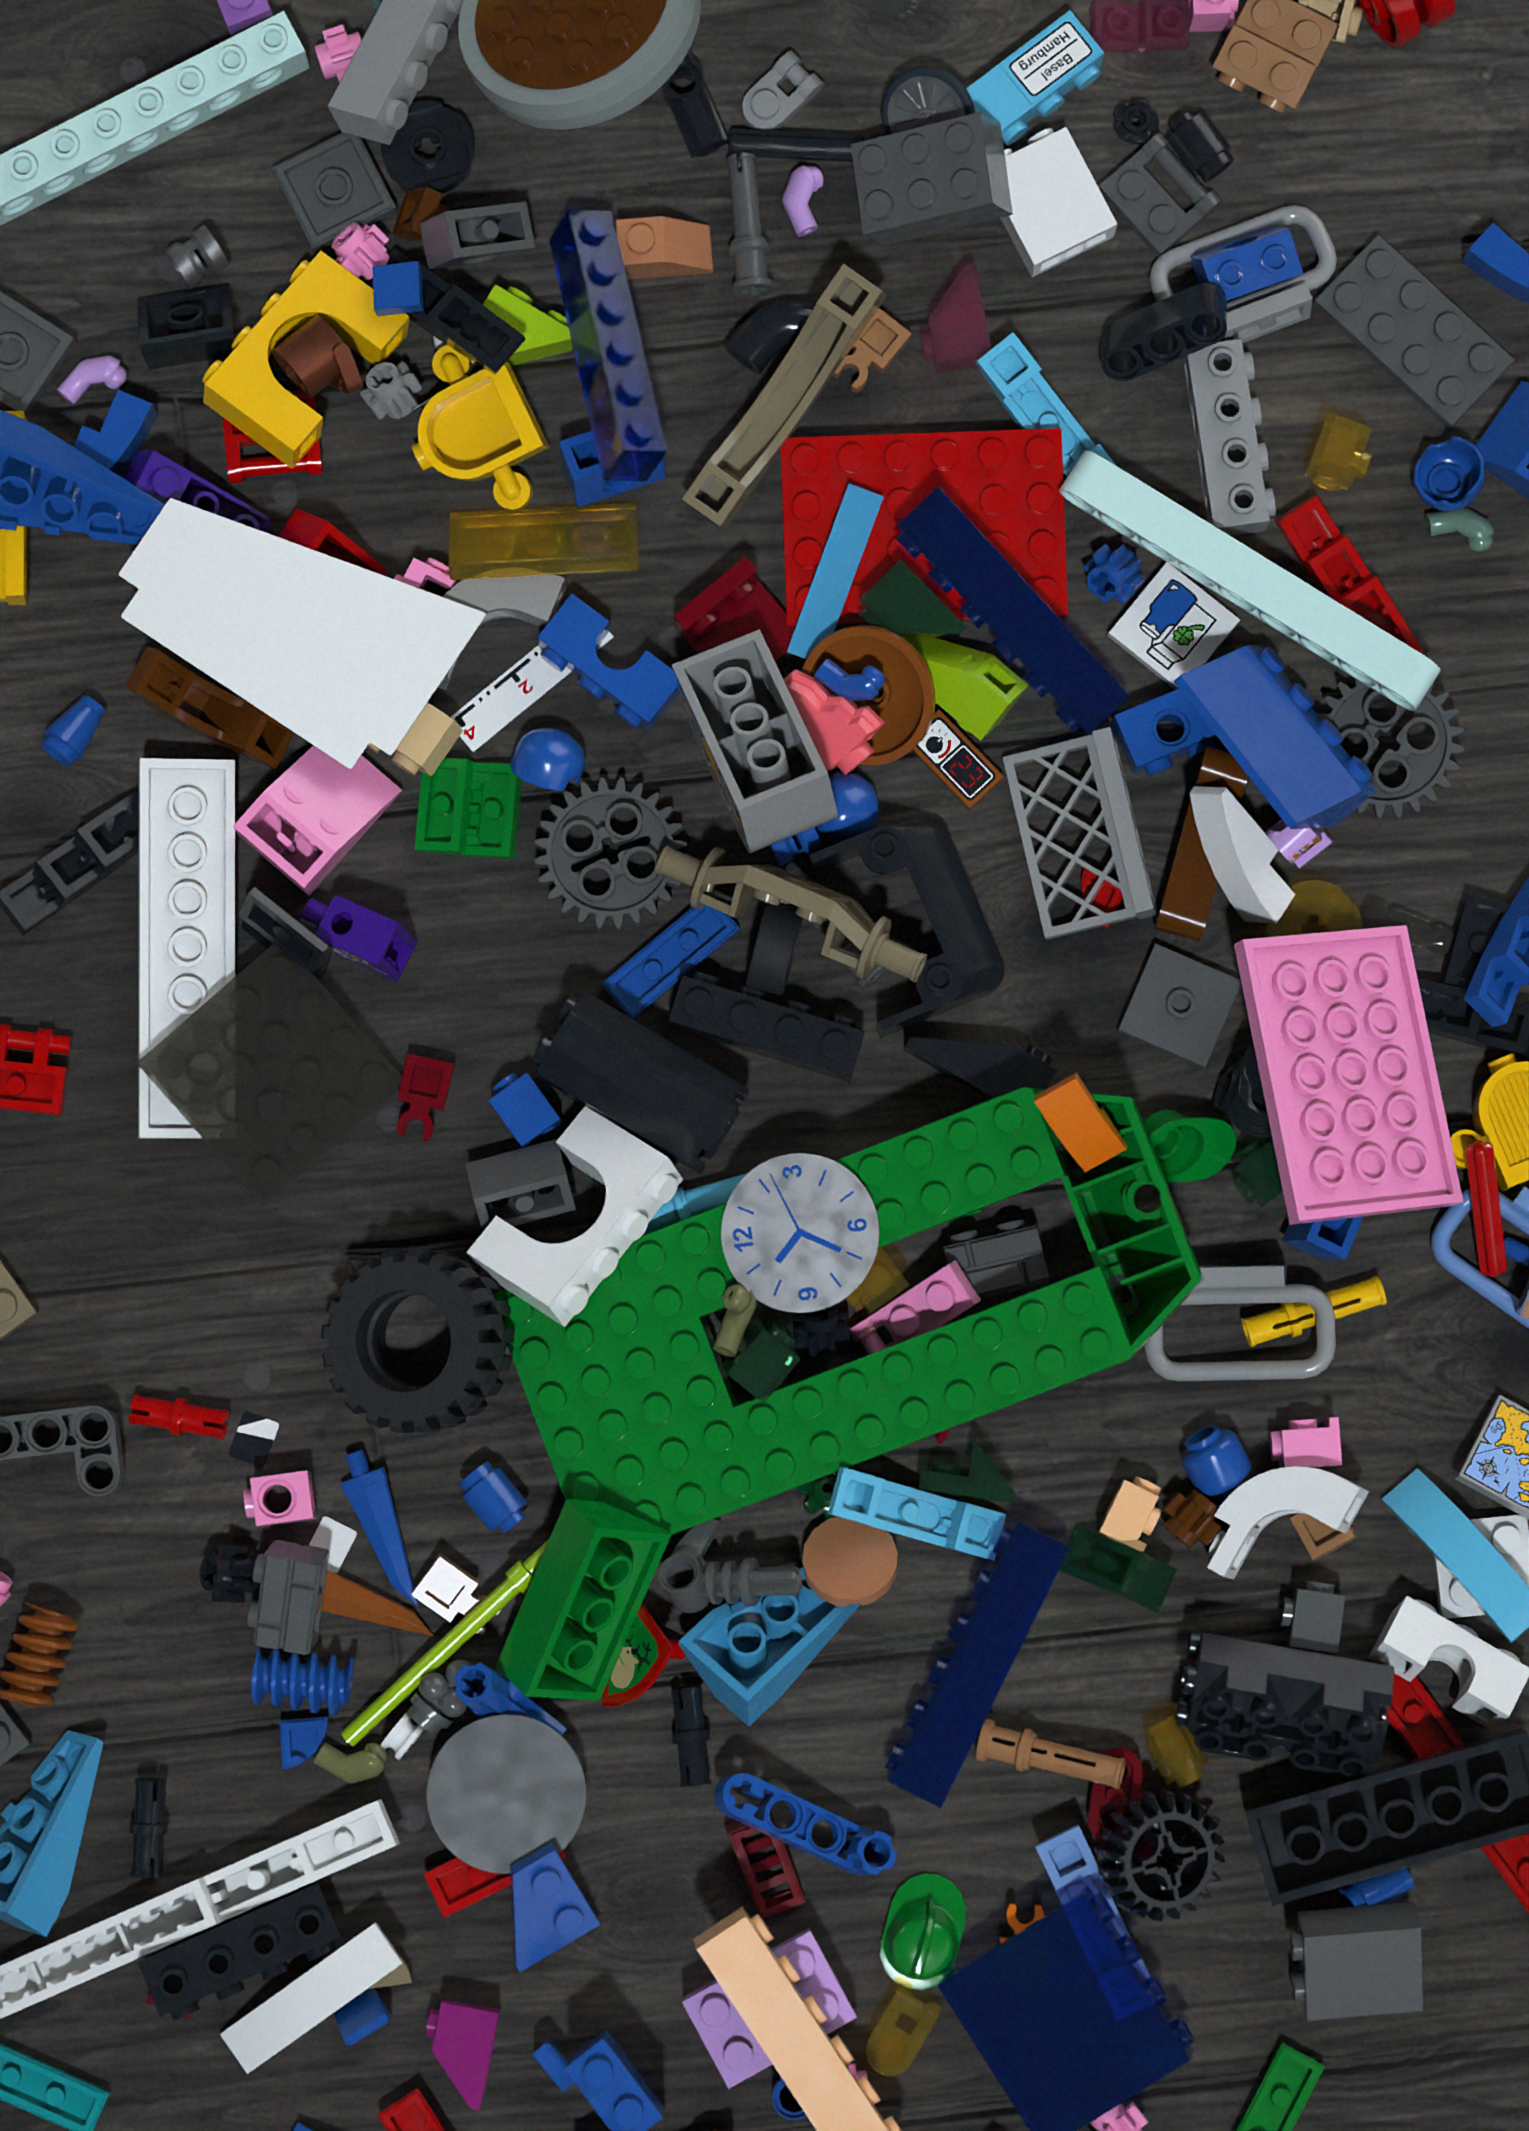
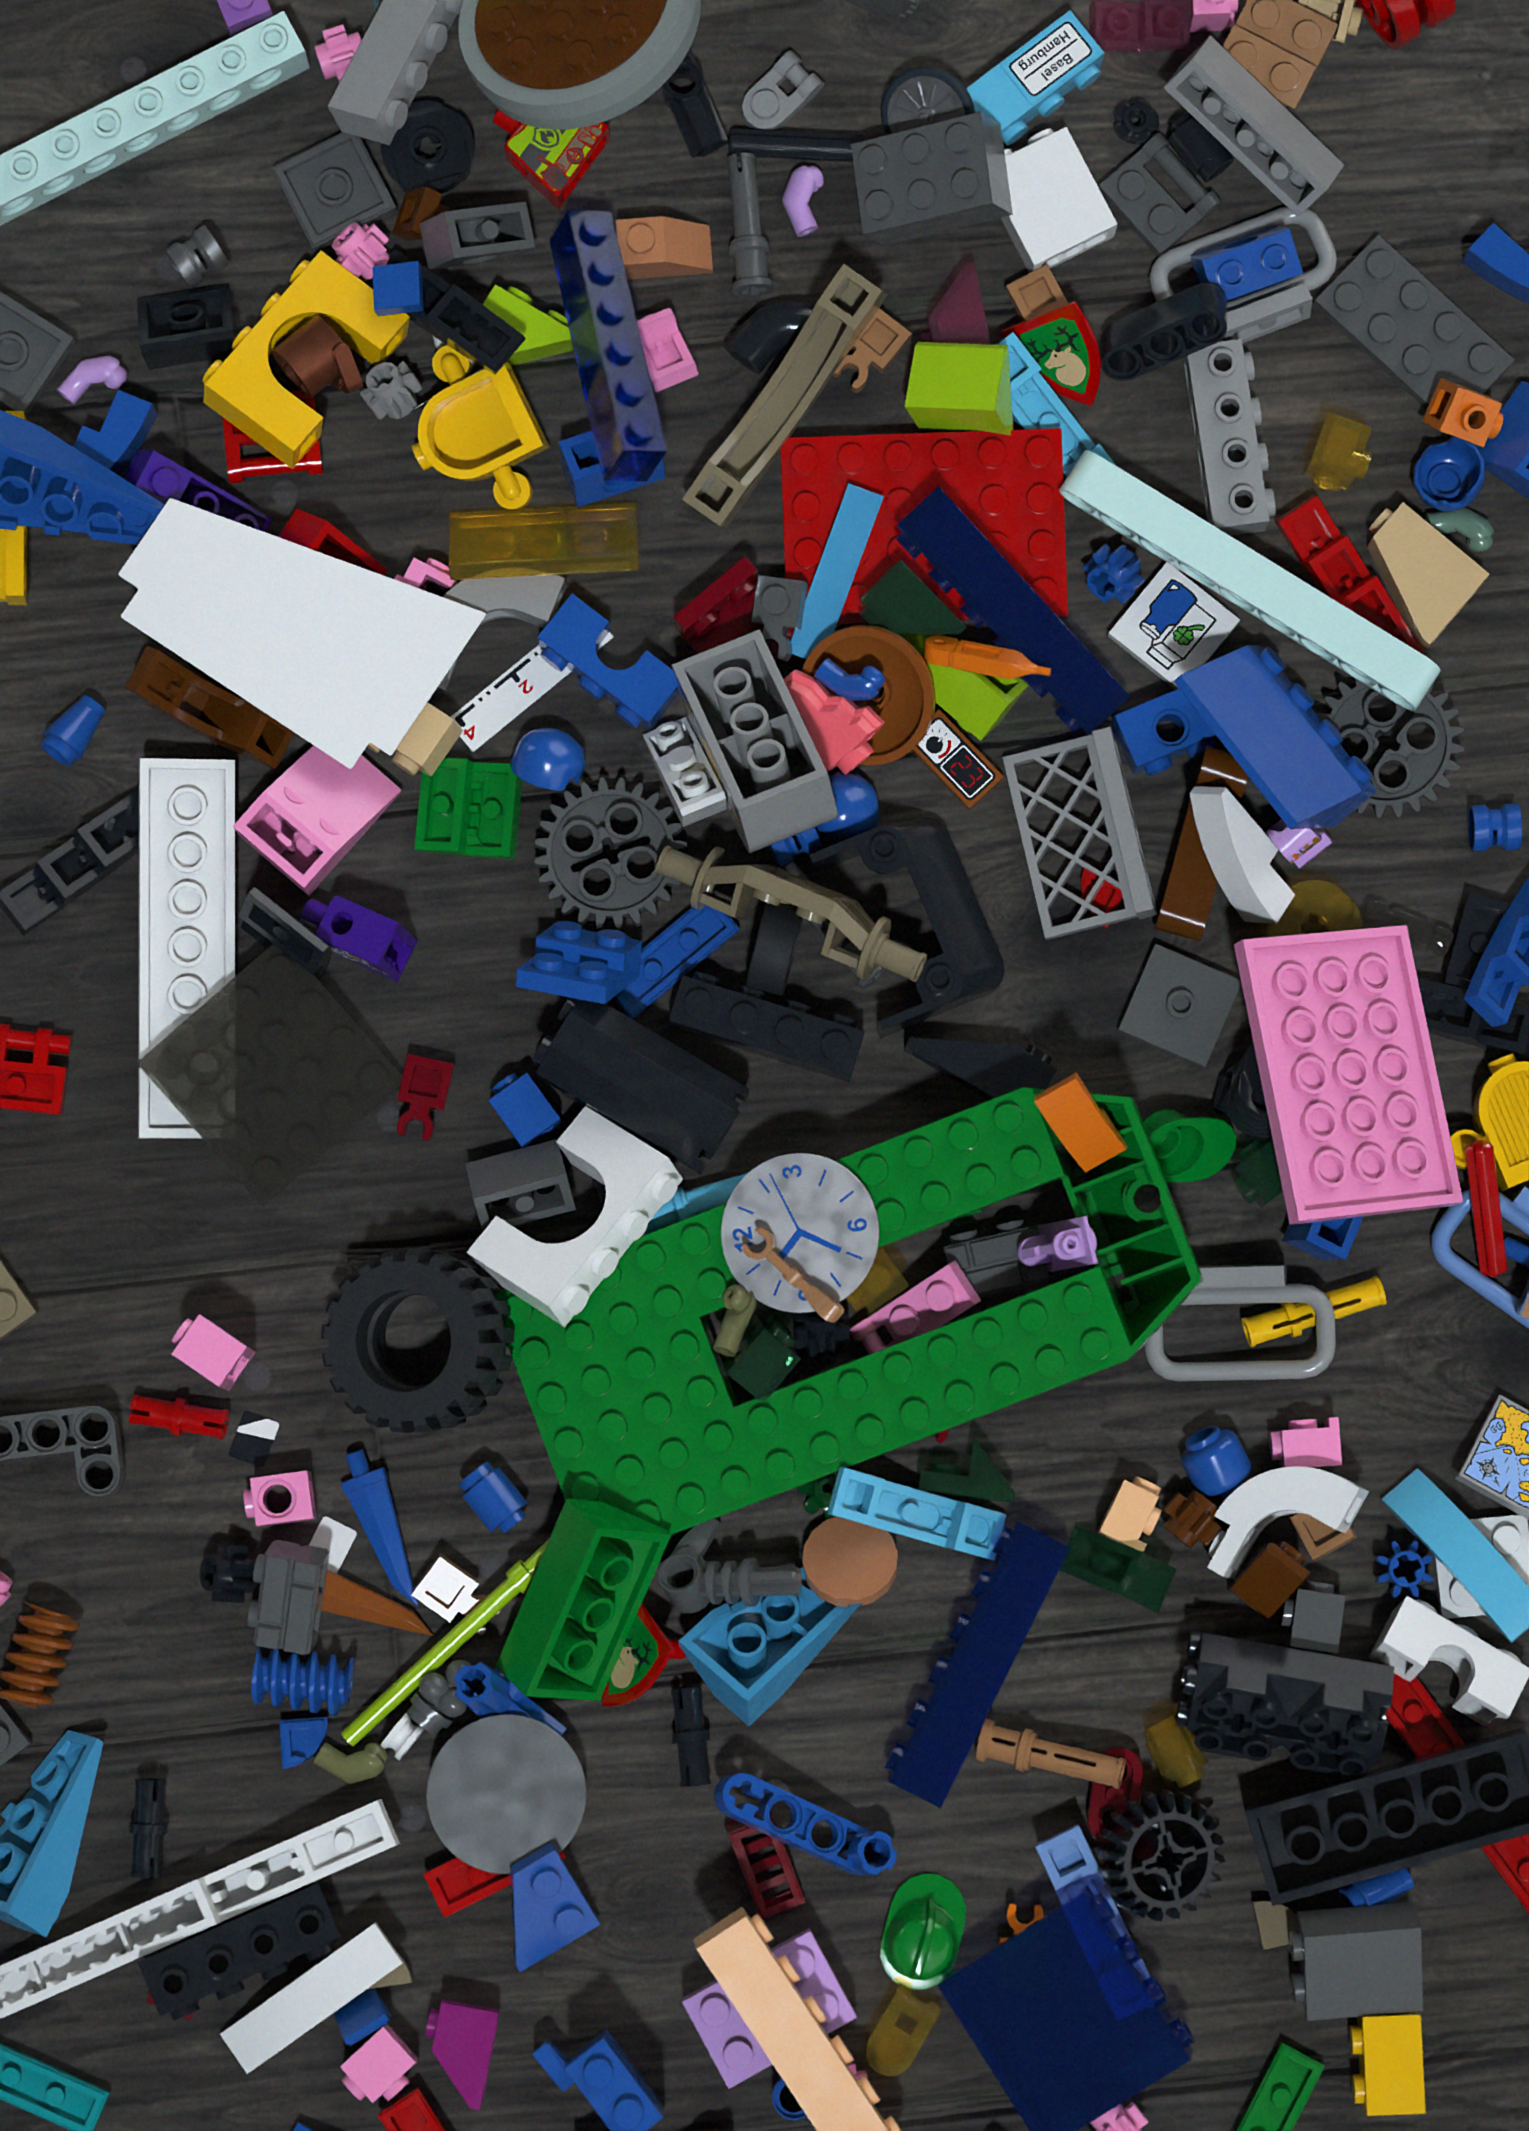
none -> bright pink brick [172,1314,256,1391]
none -> bright pink brick [340,2024,419,2103]
none -> torso [493,109,610,210]
none -> blue plate [516,921,642,1004]
none -> bright pink bracket [628,308,699,393]
none -> white slope [643,717,727,827]
none -> medium nougat piece [742,1228,845,1323]
none -> dark grey plate [751,575,808,662]
none -> lime slope [904,342,1013,436]
none -> orange piece [924,636,1051,679]
none -> shield [1000,301,1101,407]
none -> medium nougat plate [1005,265,1069,322]
none -> lavender hinge [1017,1216,1098,1272]
none -> light grey brick [1164,36,1344,217]
none -> reddish brown slope [1227,1541,1310,1619]
none -> dark tan tile [1252,1900,1298,1950]
none -> yellow brick [1349,2012,1426,2116]
none -> tan slope [1367,502,1490,652]
none -> blue gear [1374,1541,1434,1598]
none -> orange brick [1422,378,1503,448]
none -> blue wheel [1468,803,1522,852]

